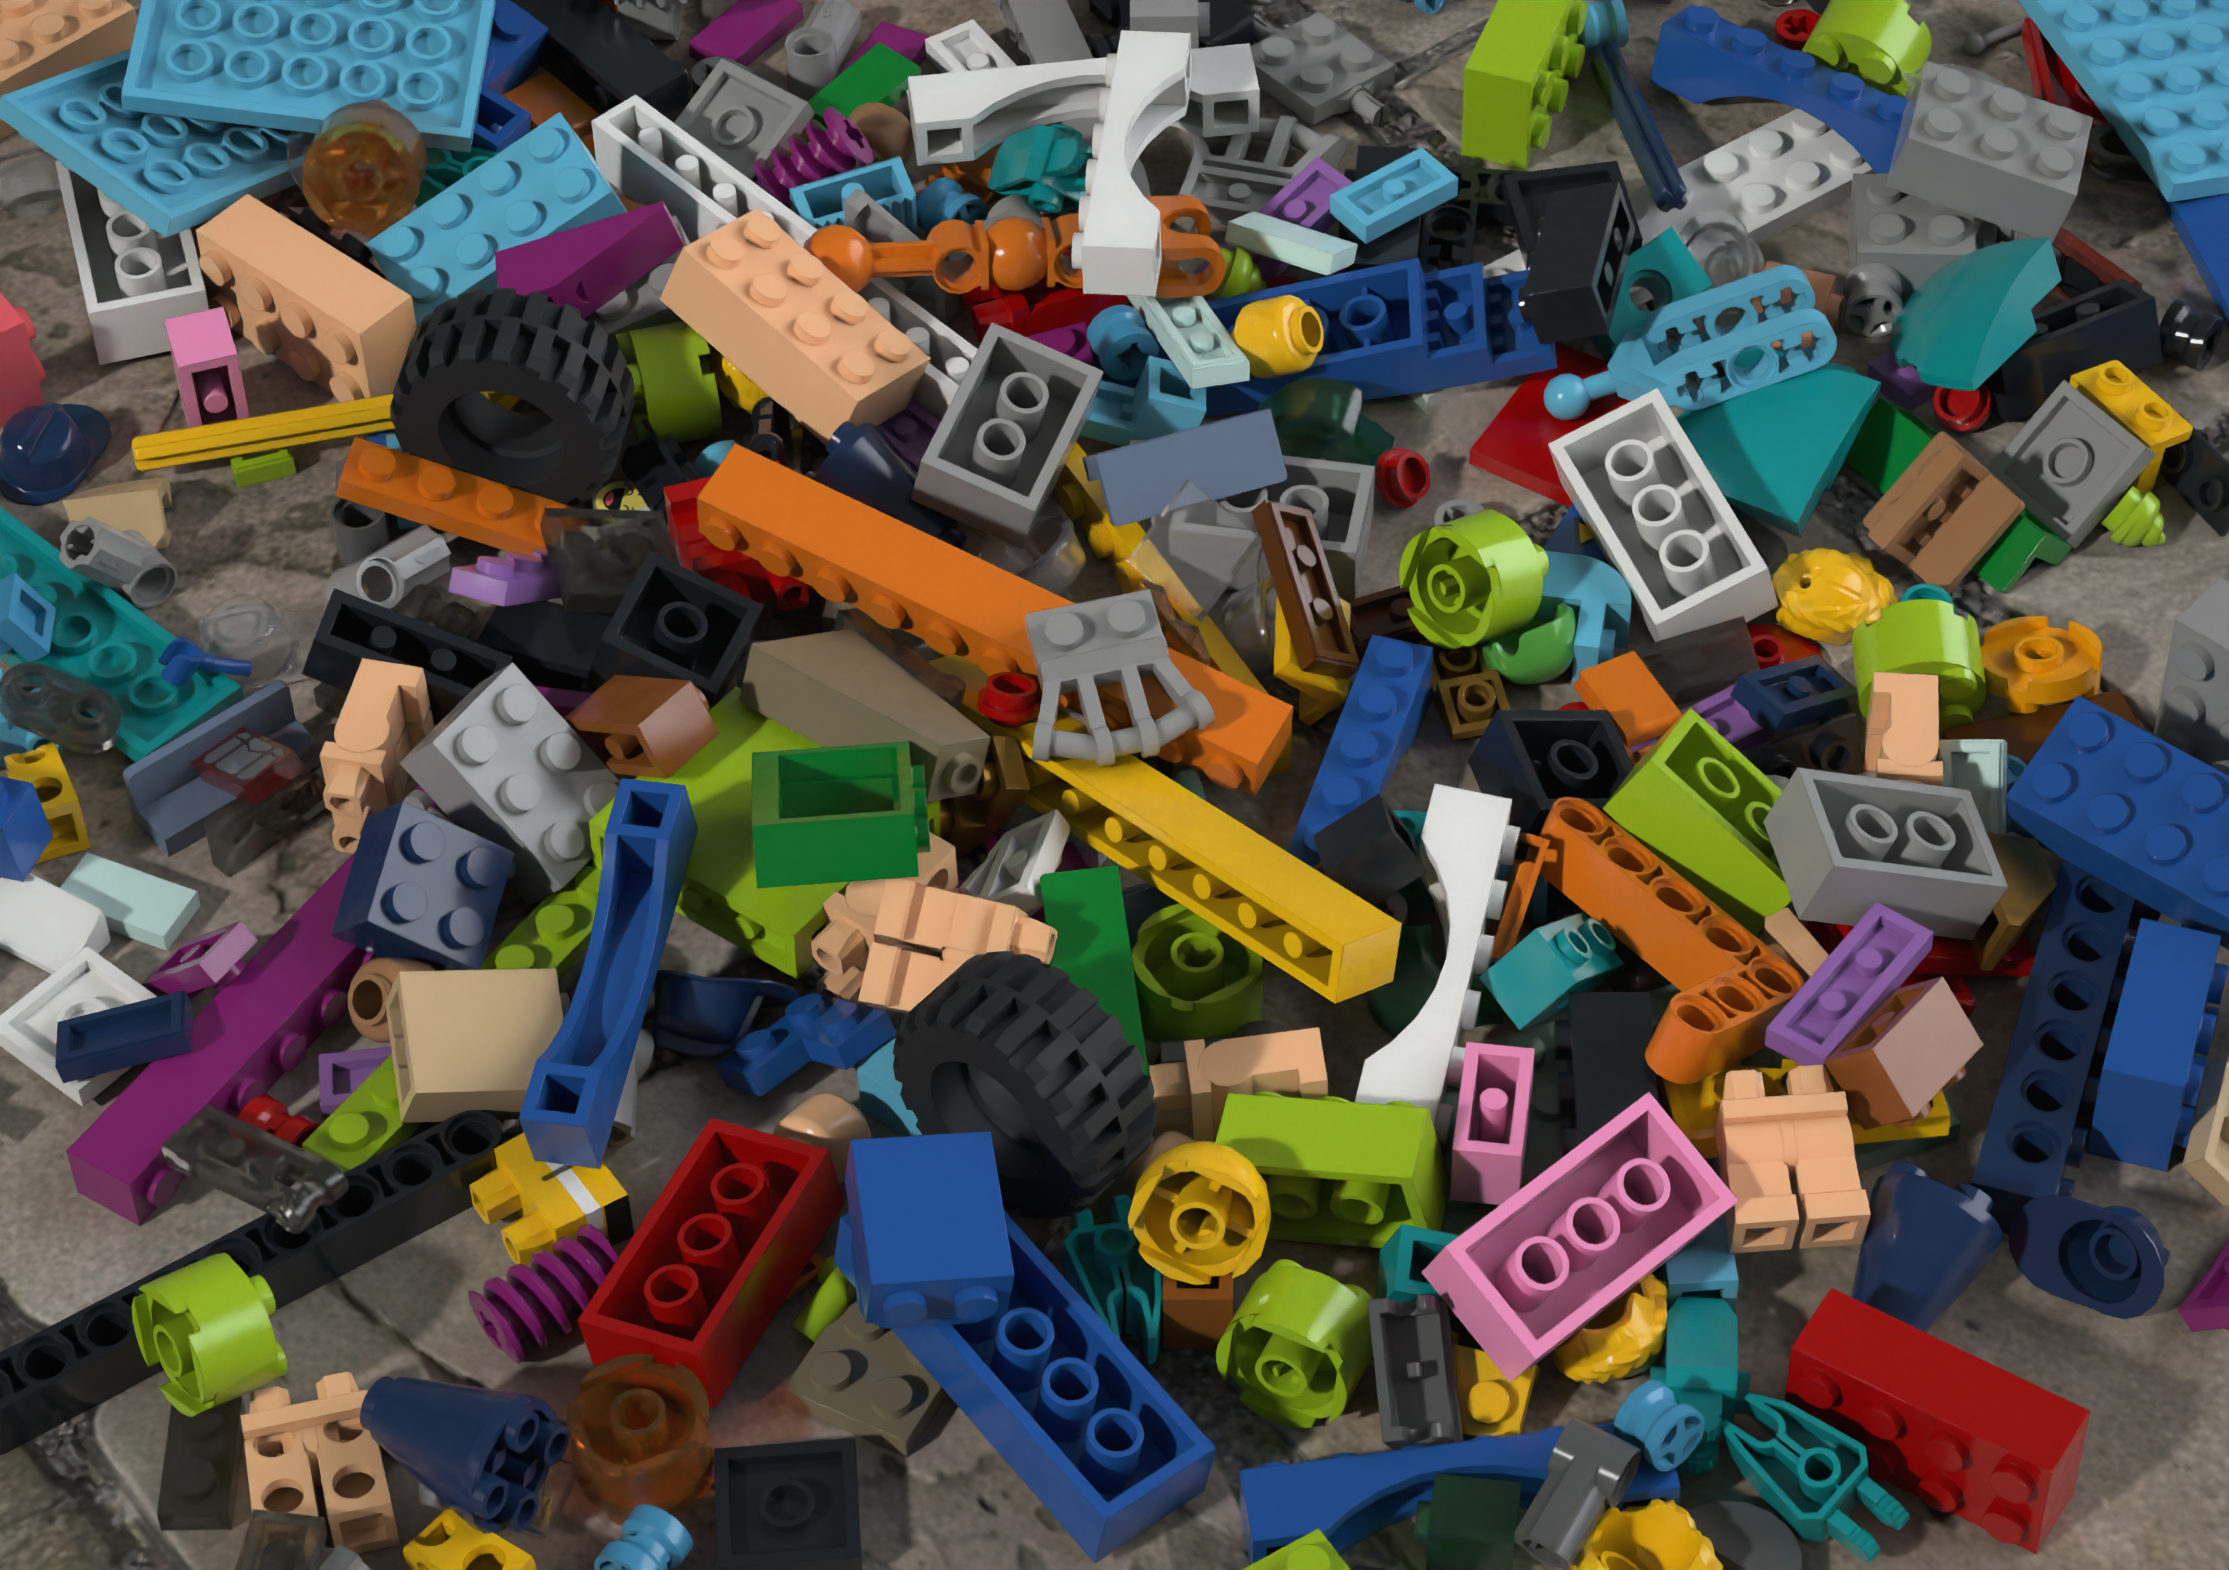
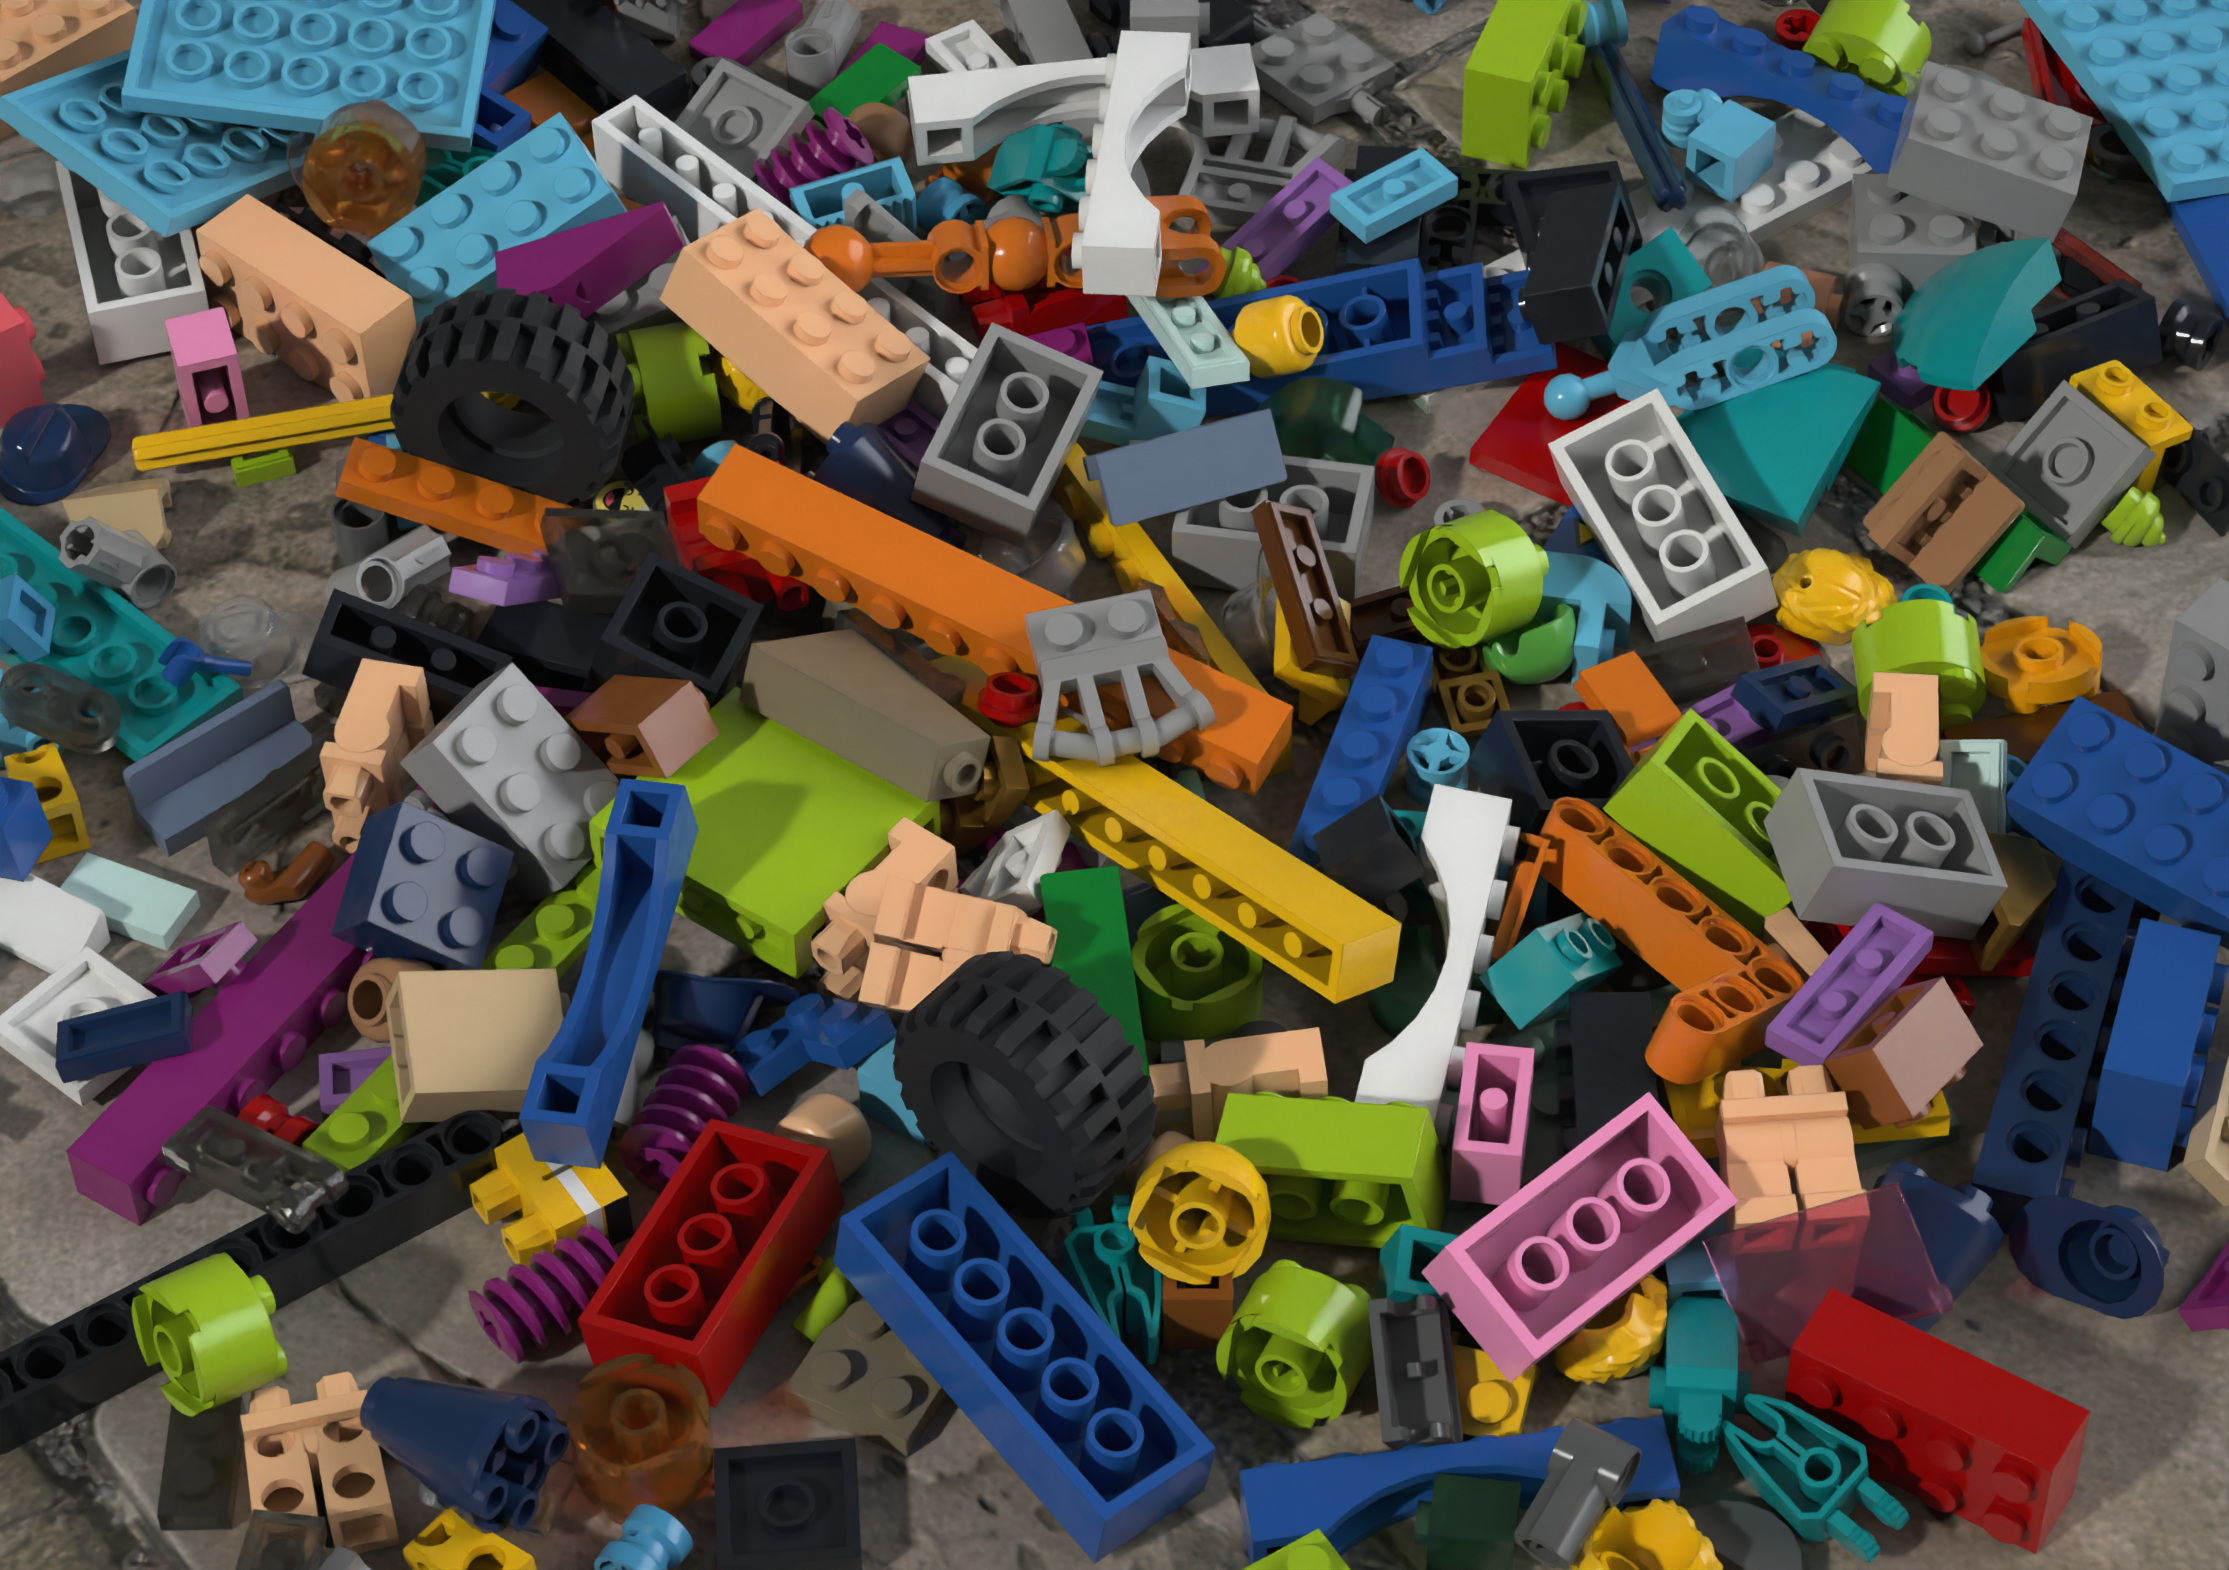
tile [191,727,305,805] -> none
green window [752,741,931,888] -> none
blue brick [845,1131,1015,1329] -> none
dark azure wheel [1087,304,1159,381] -> none
clear piece [1126,479,1263,622] -> none
light aqua tile [1225,211,1358,276] -> none
dark azure wheel [1613,1380,1705,1471] -> none
none -> dark orange arm [238,841,335,905]
none -> magenta piece [619,1045,750,1193]
none -> medium azure wheel [1406,728,1470,807]
none -> medium azure brick [1661,88,1776,203]
none -> clear pink piece [1702,1182,1953,1365]

